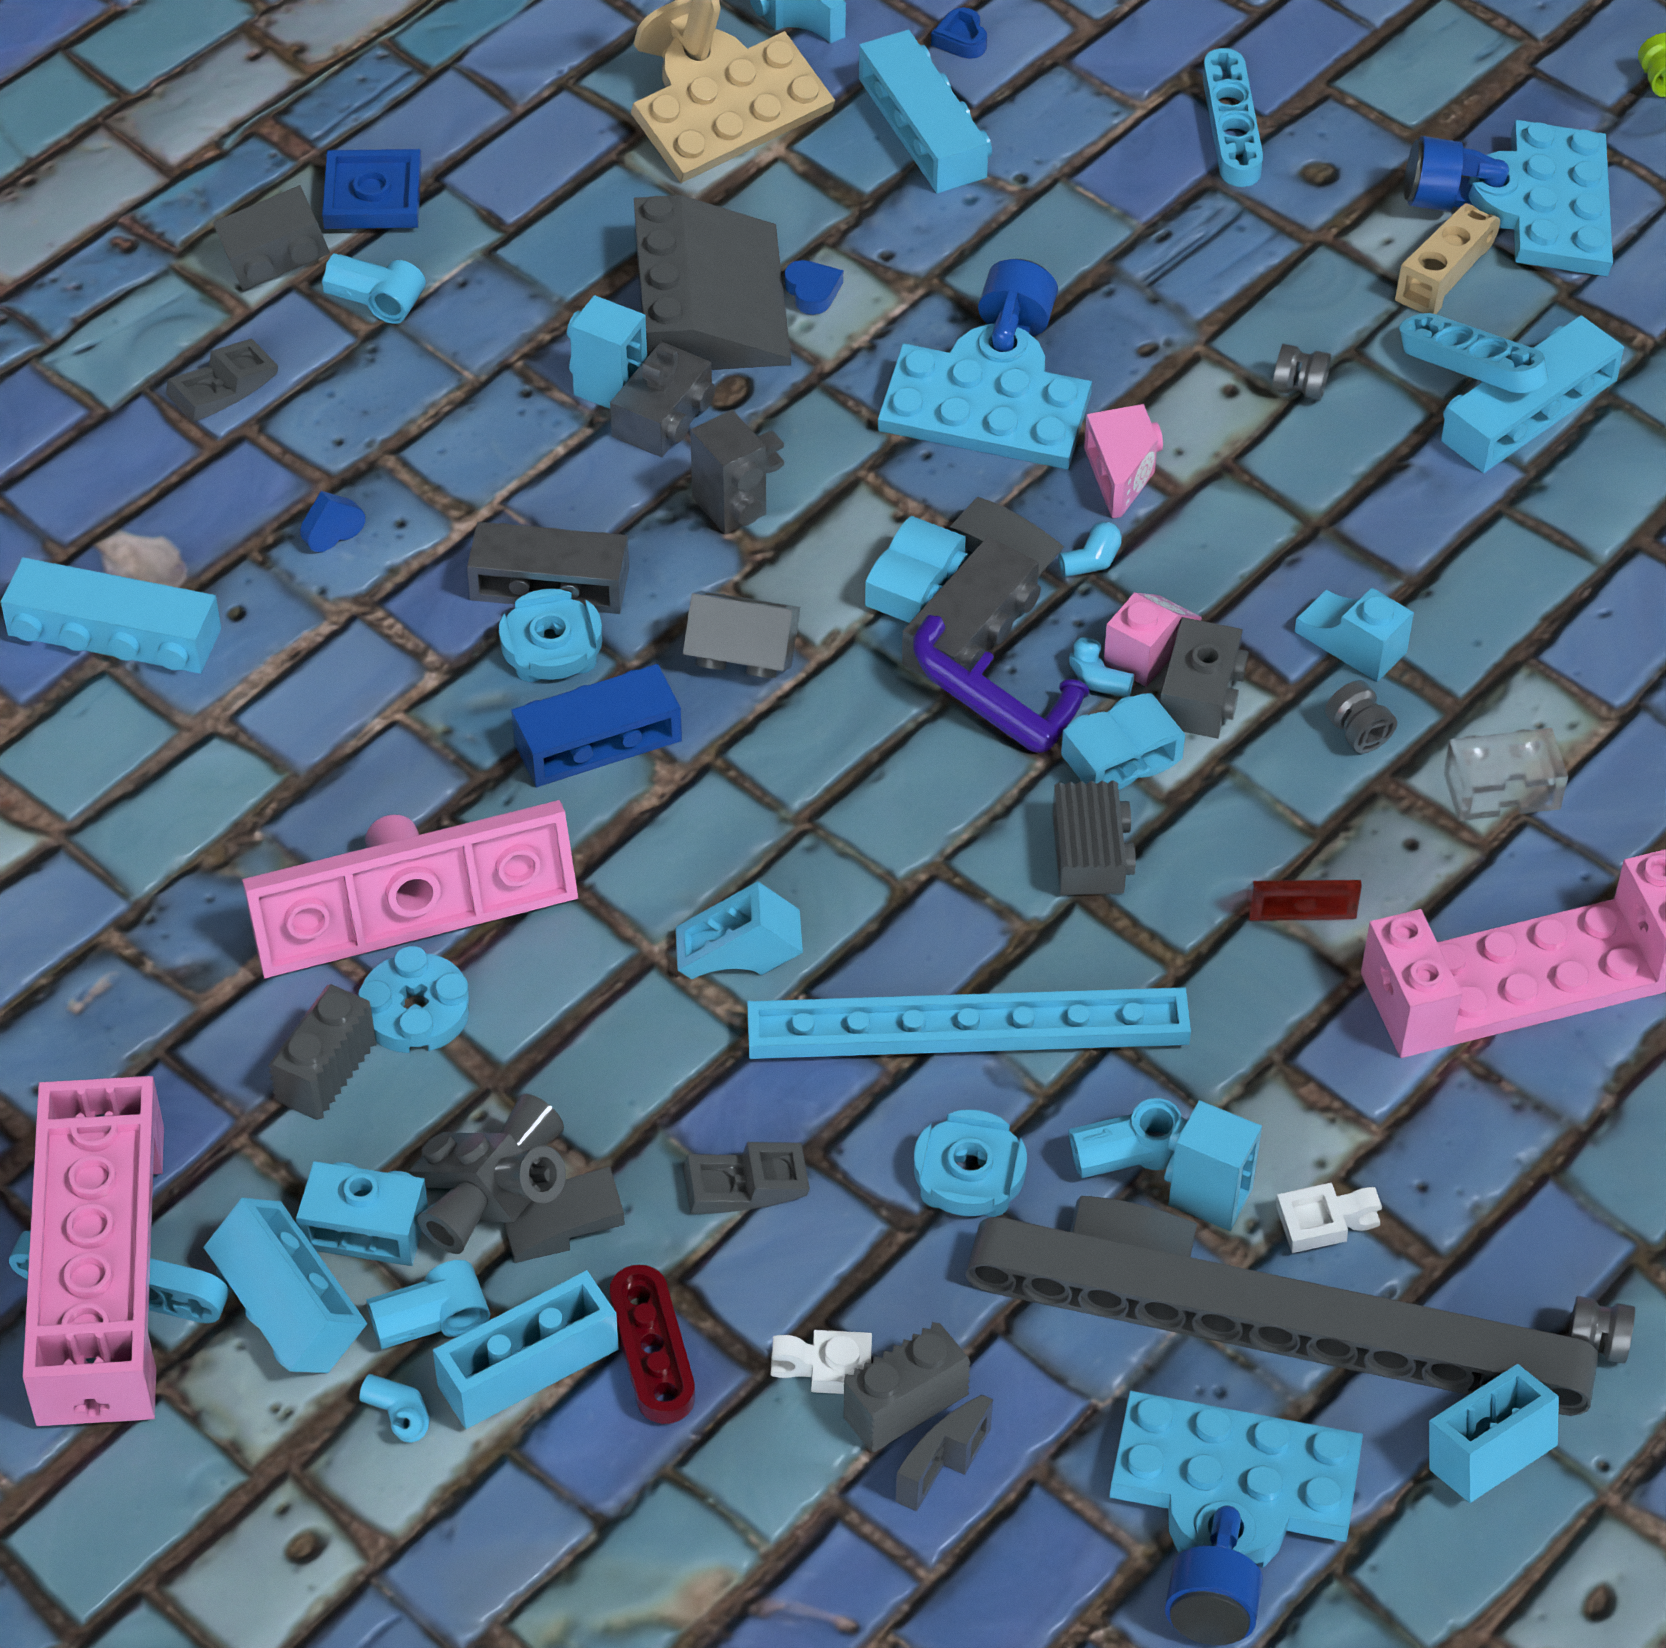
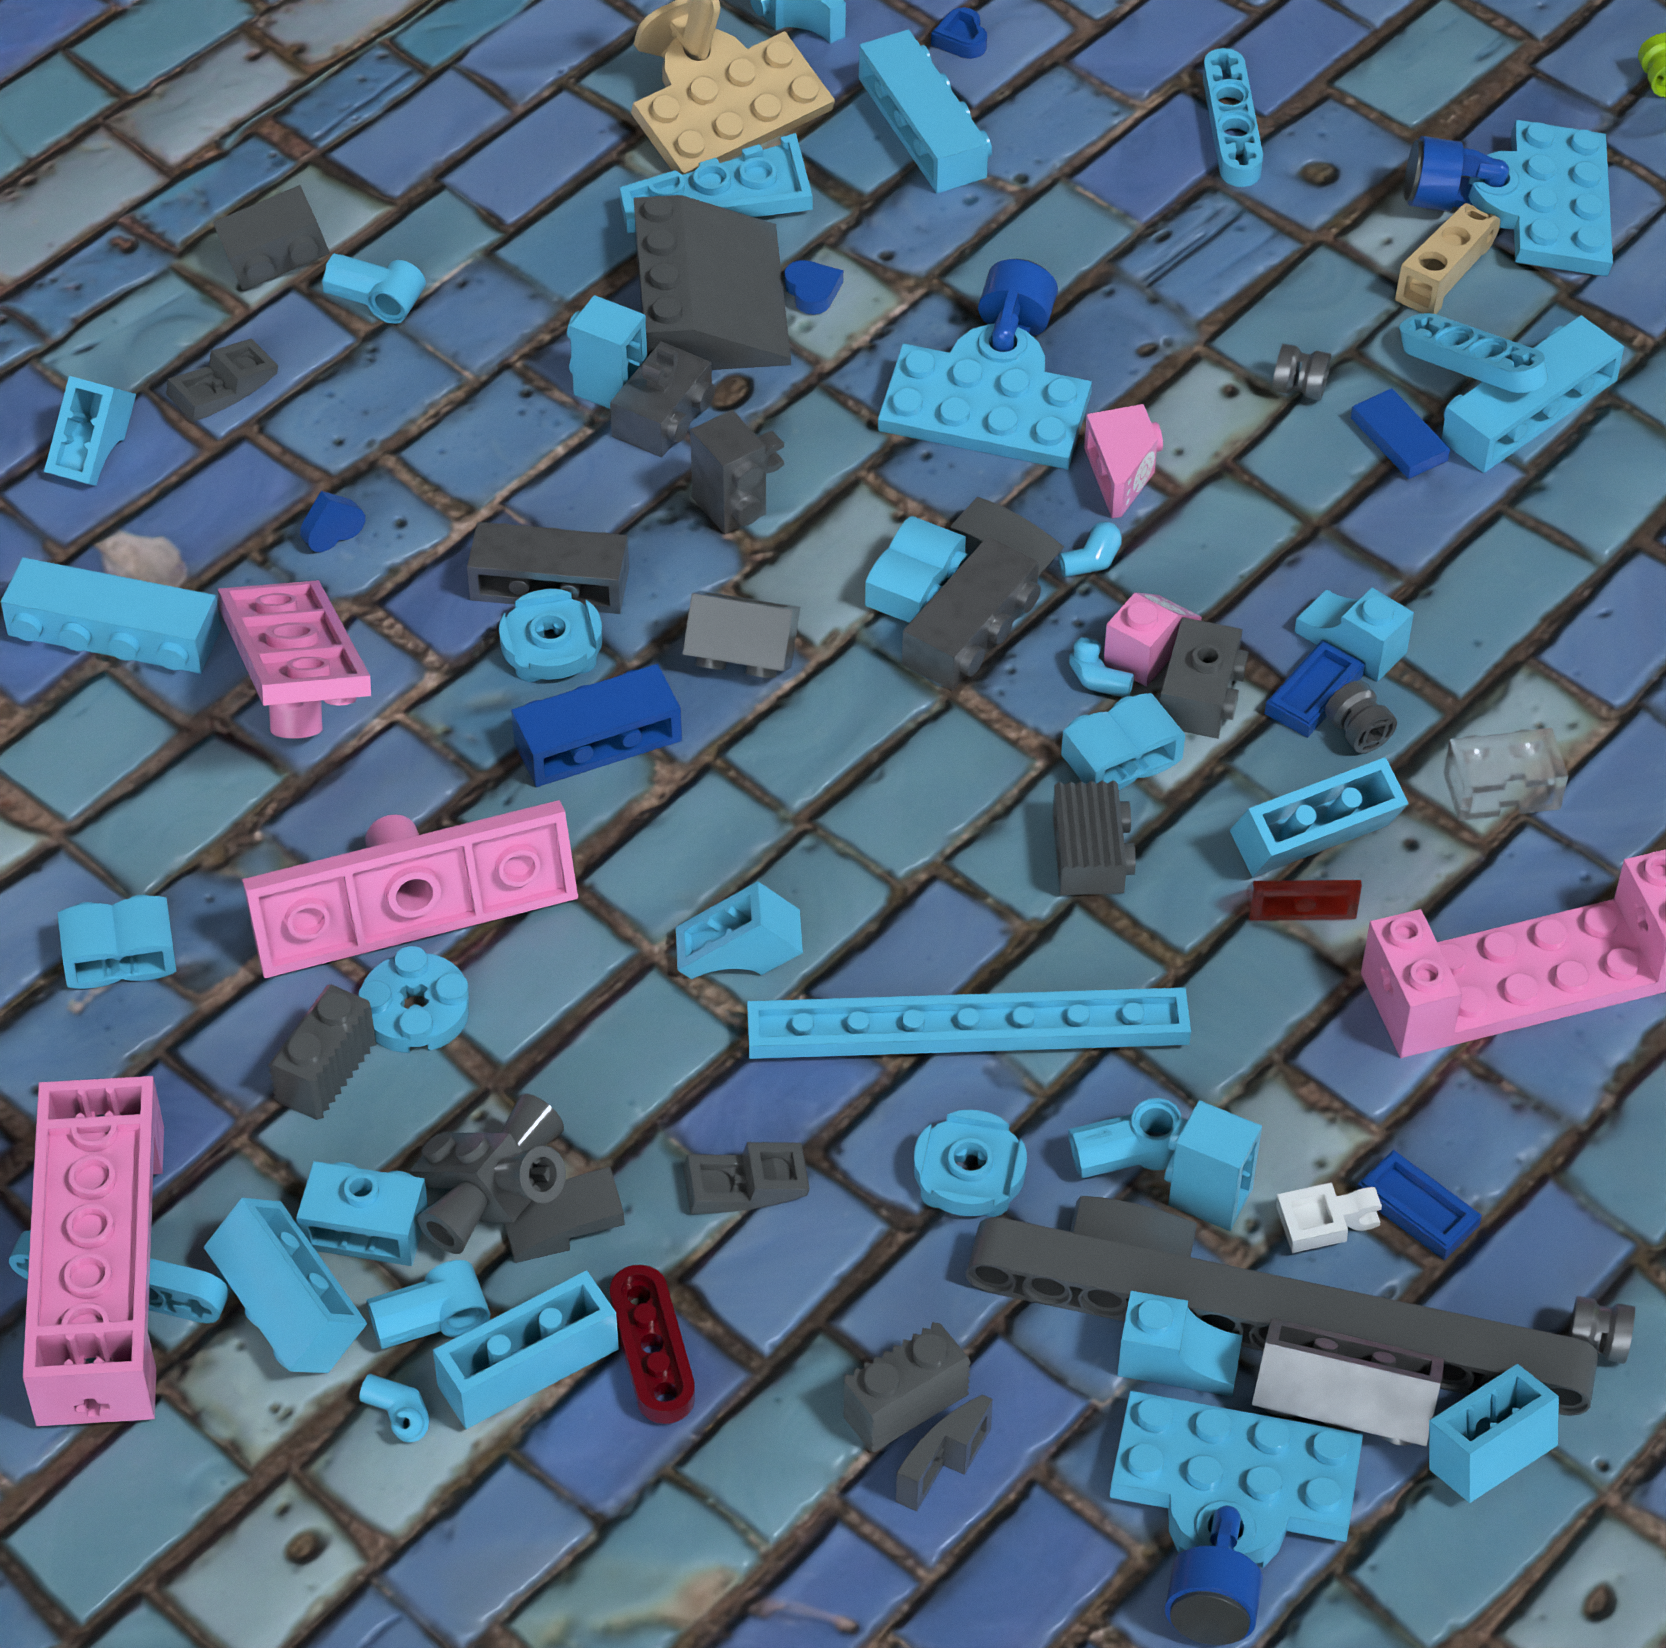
blue plate [322,149,422,229] -> none
white plate [771,1330,872,1394] -> none
dark purple piece [913,615,1090,753] -> none
none -> medium azure arch [44,376,136,486]
none -> medium azure brick [58,895,177,989]
none -> bright pink plate [218,580,371,739]
none -> medium azure wing [619,133,813,233]
none -> medium azure arch [1117,1291,1243,1397]
none -> medium azure brick [1230,757,1409,878]
none -> brick [1252,1318,1445,1446]
none -> blue tile [1264,640,1366,738]
none -> blue tile [1351,388,1450,479]
none -> blue tile [1357,1150,1482,1260]

